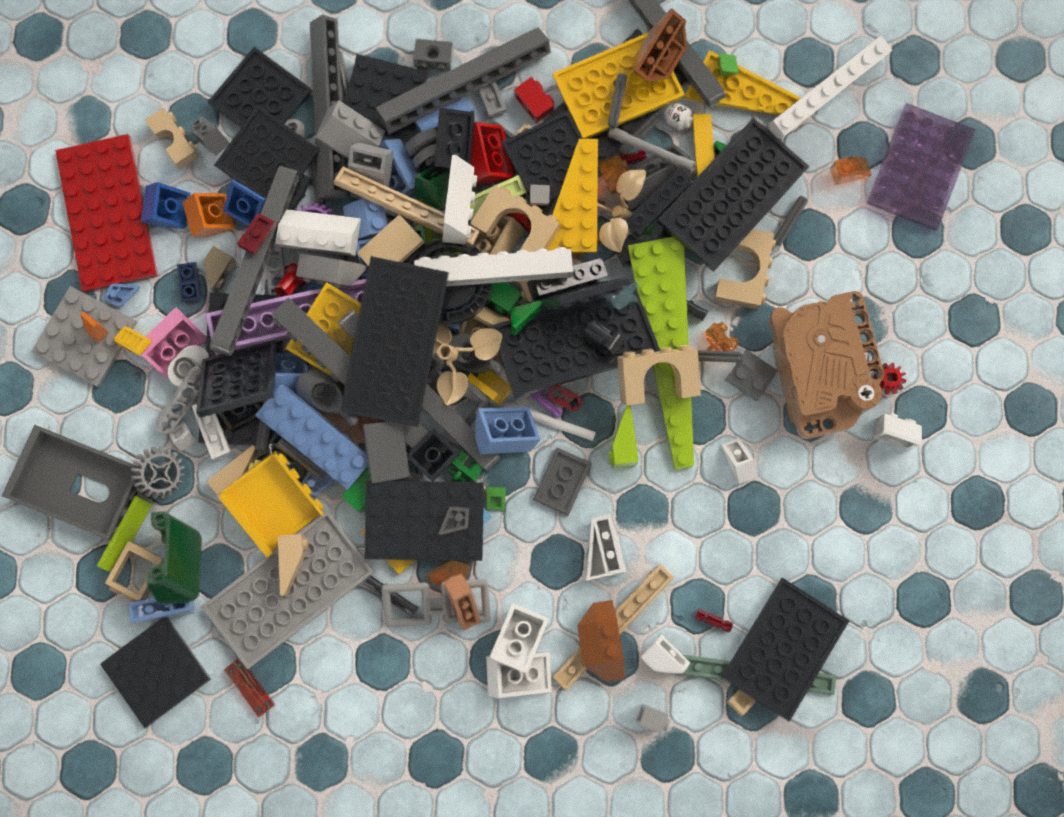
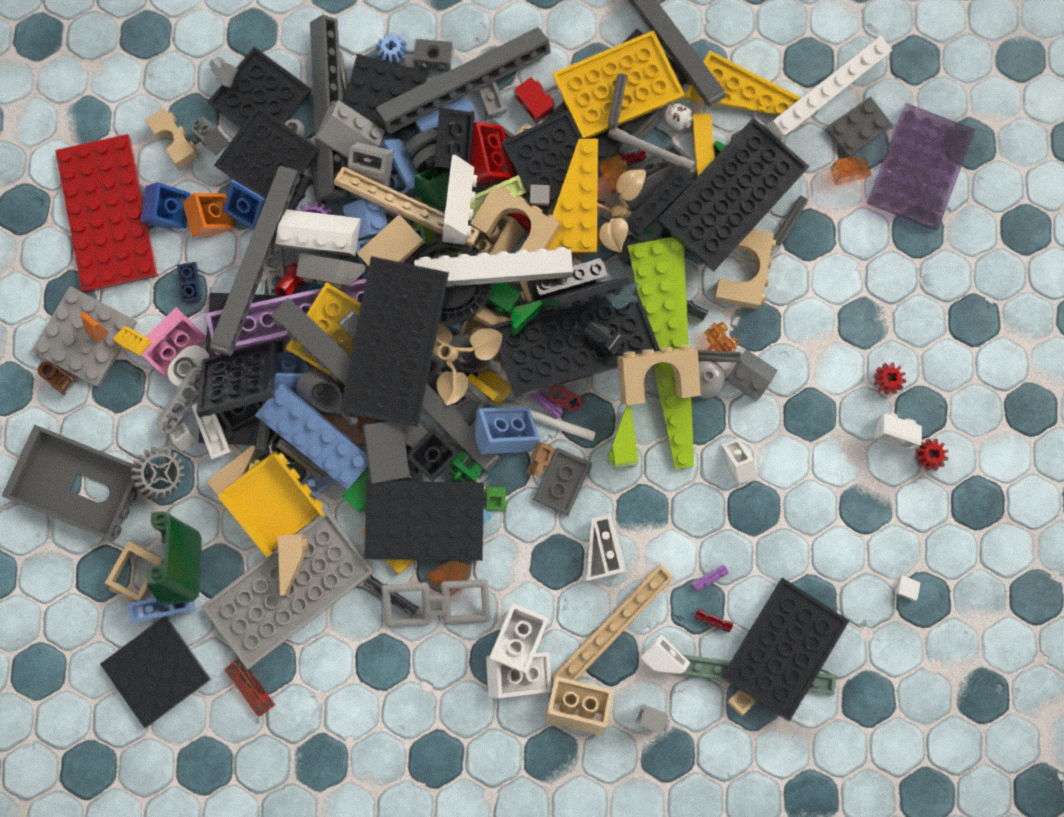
lime tile [97,496,153,572] -> none
medium blue piece [103,283,140,308] -> none
dark tan slope [203,246,236,293] -> none
dark red plate [237,213,276,255] -> none
dark grey piece [438,507,469,535] -> none
nougat brick [444,573,481,631] -> none
dark orange wedge [577,600,625,682] -> none
dark orange wedge [633,8,687,82] -> none
bright green slope [718,53,738,76] -> none
medium nougat piece [769,291,884,439] -> none
none -> reddish brown piece [37,361,77,396]
none -> light grey piece [209,56,238,87]
none -> light blue gear [376,32,408,64]
none -> medium nougat plate [526,442,555,477]
none -> tan slope [545,676,613,736]
none -> medium lavender axle [692,565,729,591]
none -> light grey cylinder [697,360,726,399]
none -> dark grey plate [825,96,893,158]
none -> white slope [895,575,920,601]
none -> red gear [915,439,949,471]

